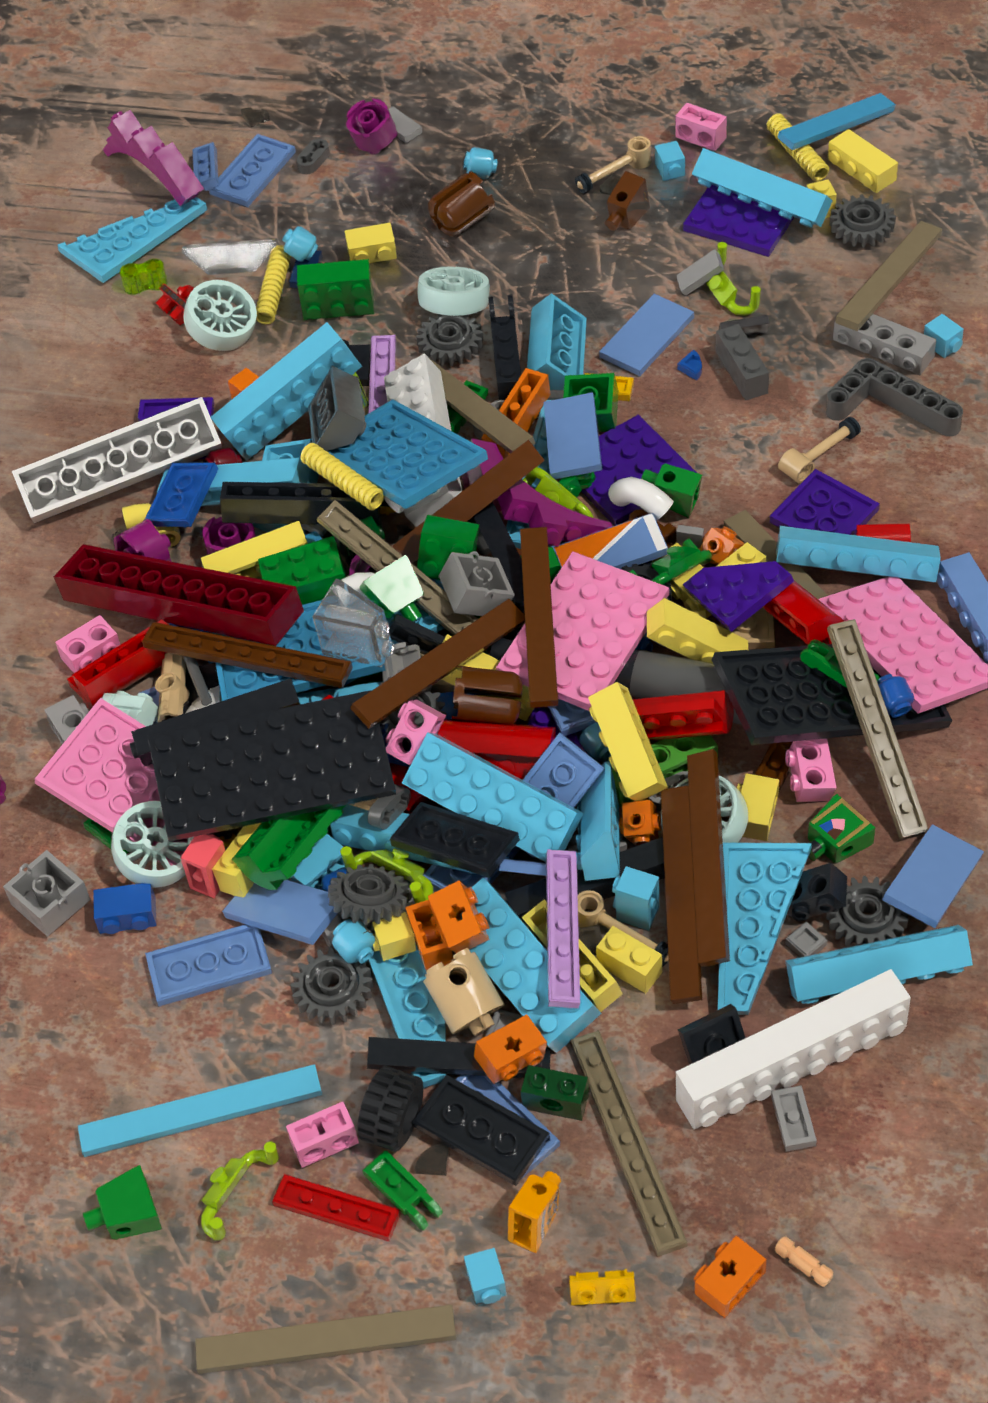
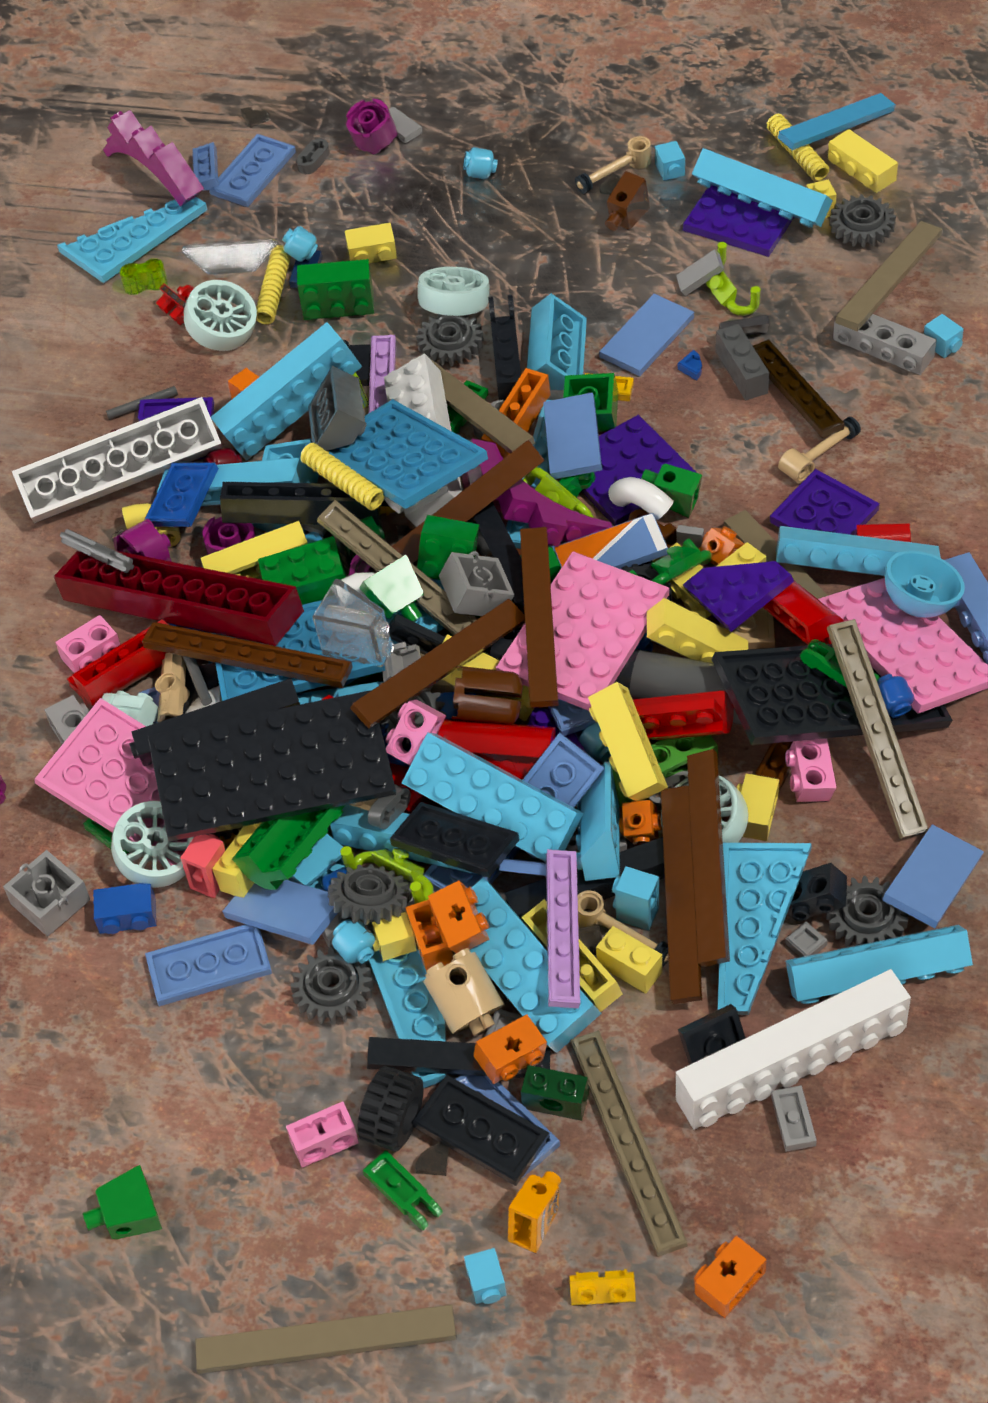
medium azure tile [78,1064,322,1157] -> none
lime piece [201,1141,279,1241] -> none
red tile [272,1174,400,1242] -> none
reddish brown cylinder [428,171,495,237] -> none
bright pink brick [675,103,727,151] -> none
light nougat axle [775,1236,833,1287] -> none
green torso [808,794,876,863] -> none
dark grey beam [826,358,963,437] -> none
none -> axle [60,529,134,573]
none -> dark grey bar [106,386,178,420]
none -> dark brown tile [753,339,844,438]
none -> medium azure piece [885,550,965,618]

